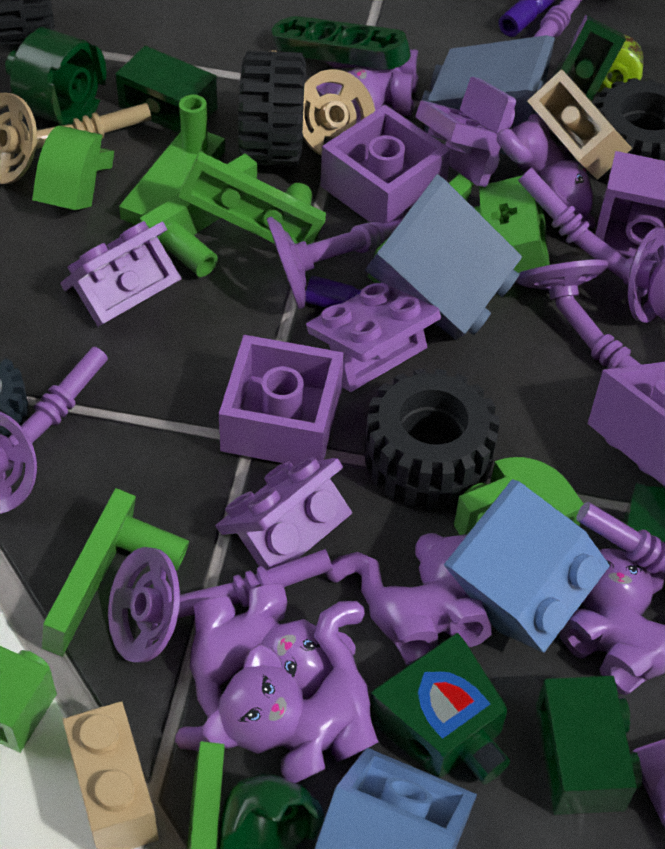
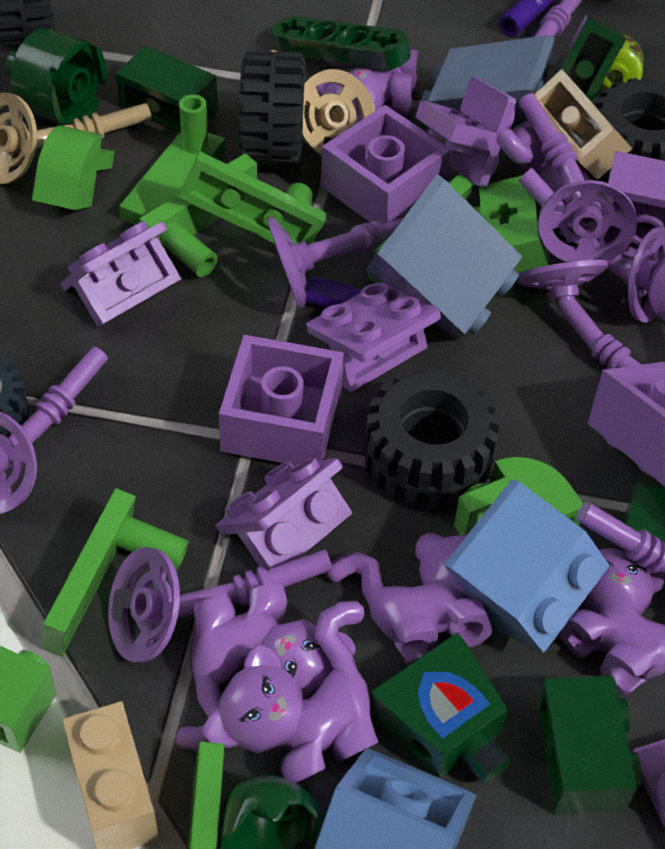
none -> medium lavender dish [518,93,637,262]

